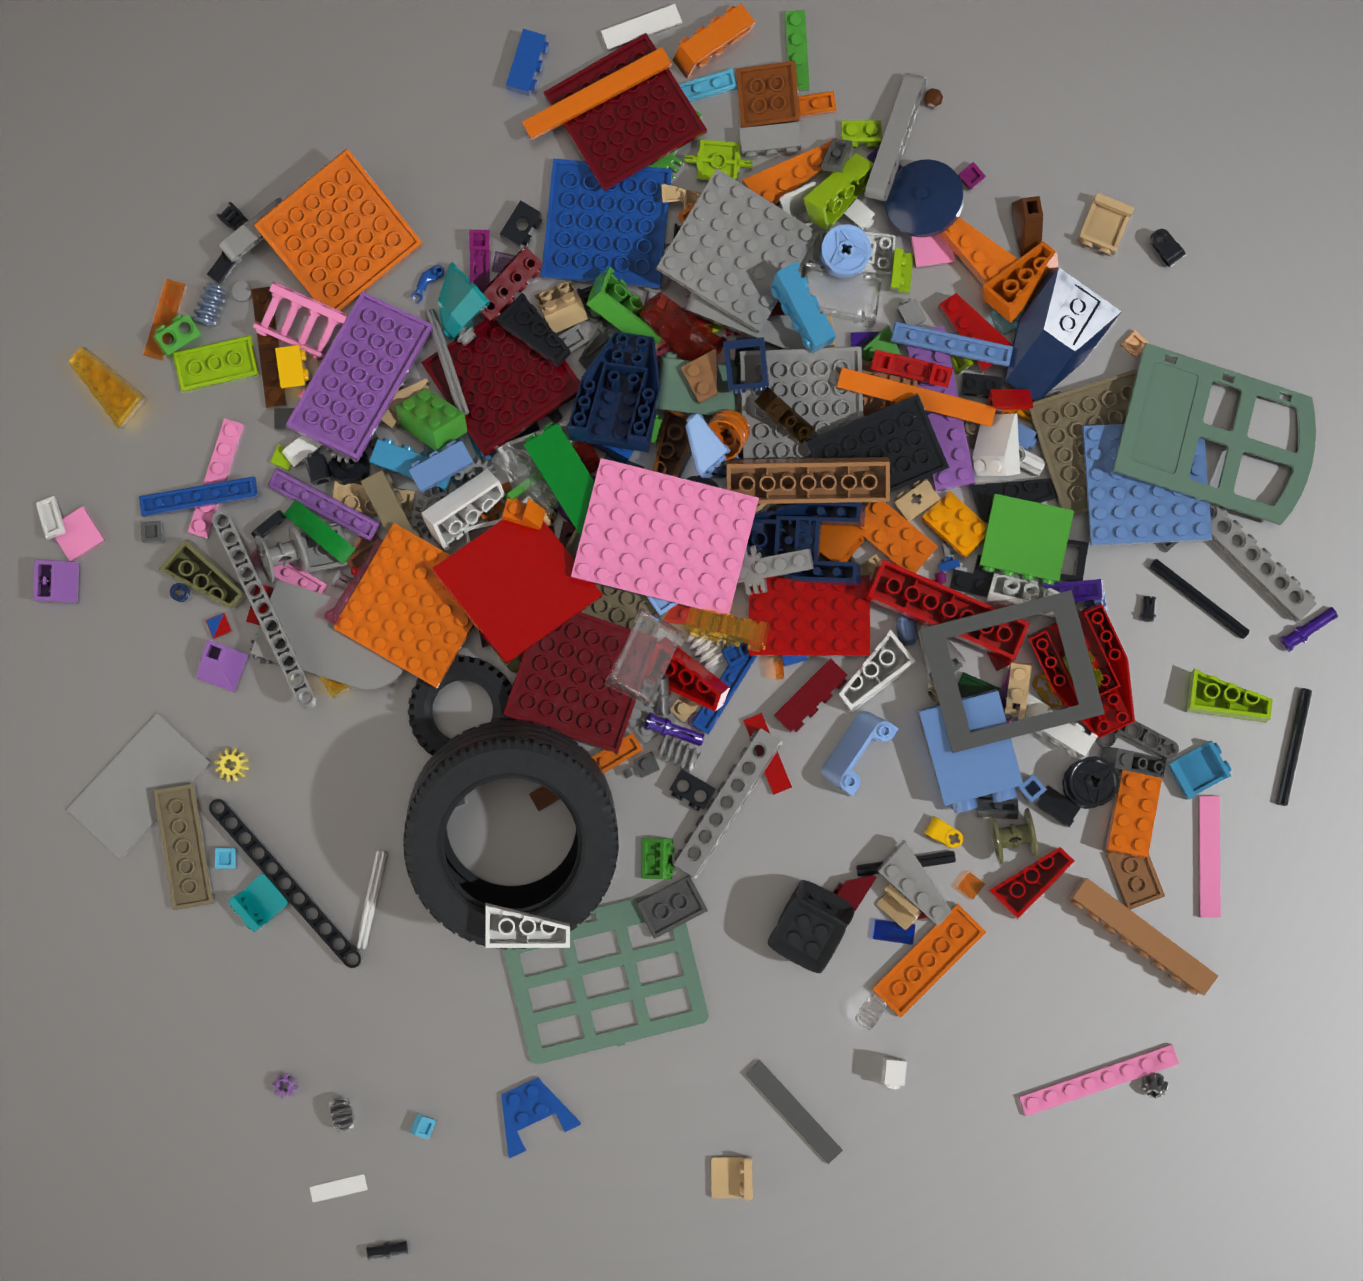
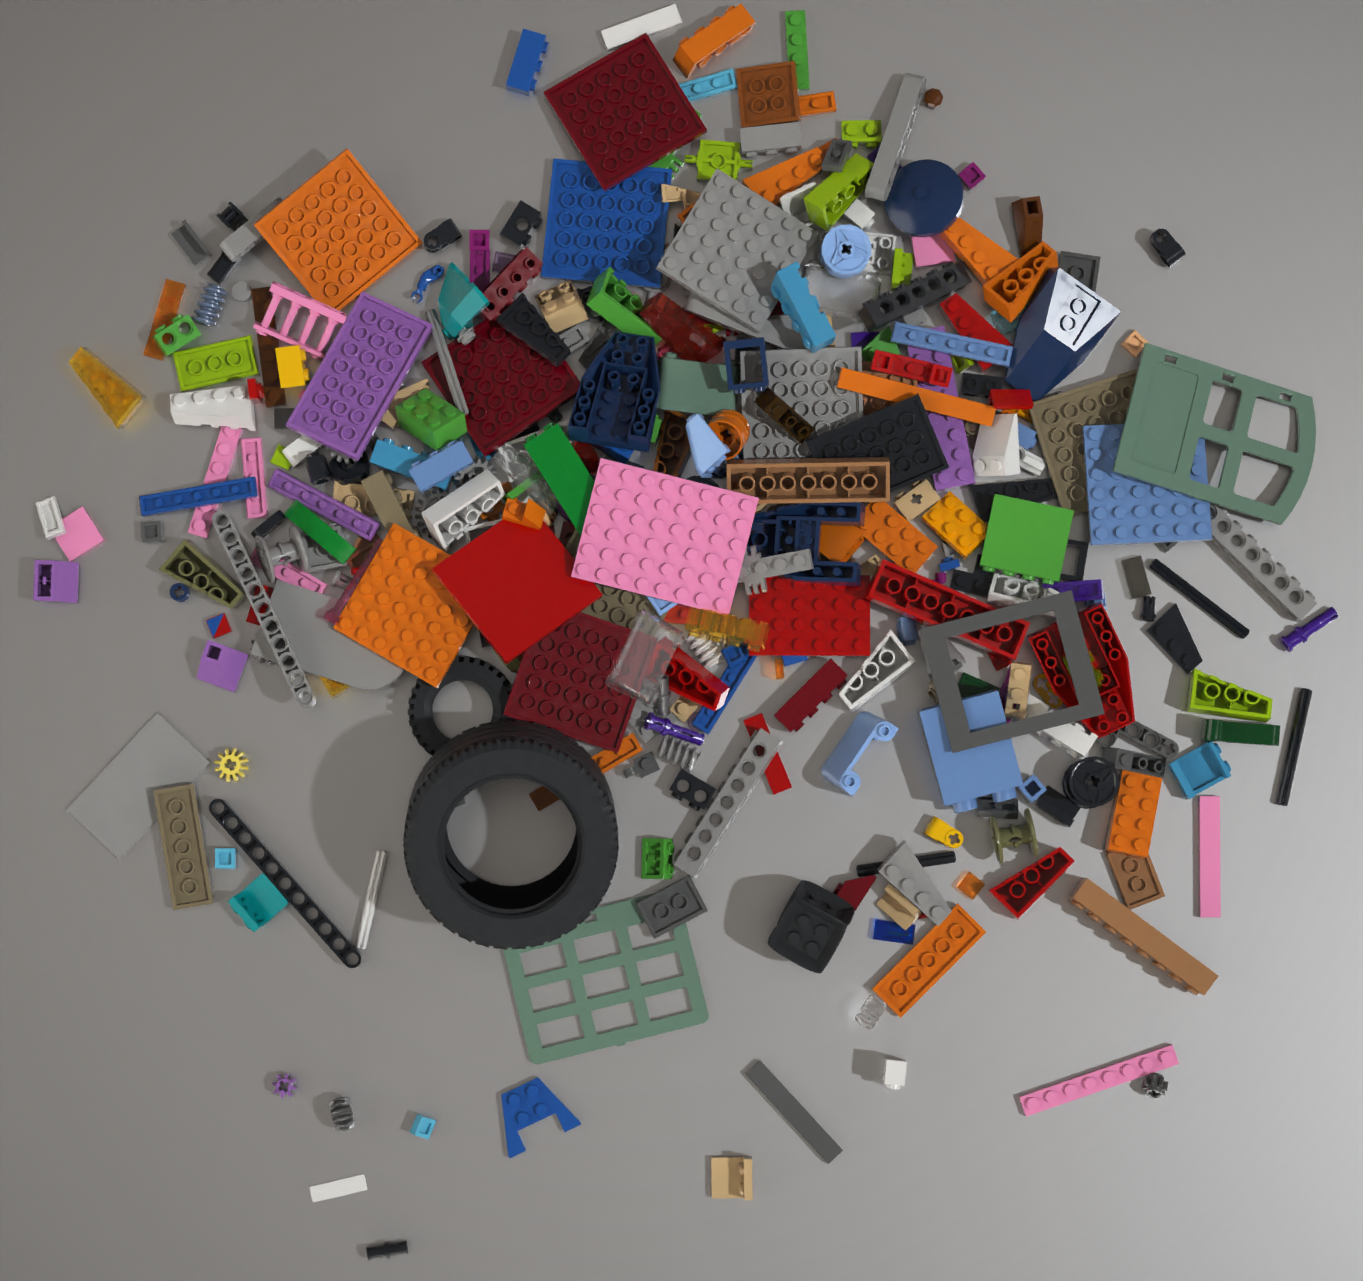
white wedge [485,903,570,948] -> none
orange tile [522,47,672,140] -> none
medium nougat wing [681,349,718,404] -> none
tan panel [1077,193,1134,256] -> none
none -> white wedge [170,385,256,431]
none -> dark grey panel [171,220,212,267]
none -> bright pink tile [241,437,268,519]
none -> red plate [247,378,265,404]
none -> black piece [424,218,462,253]
none -> black brick [858,261,972,333]
none -> dark grey plate [1058,251,1101,293]
none -> clear smoke tile [1121,555,1152,600]
none -> black wing [1146,603,1203,675]
none -> dark green beam [1201,719,1280,746]

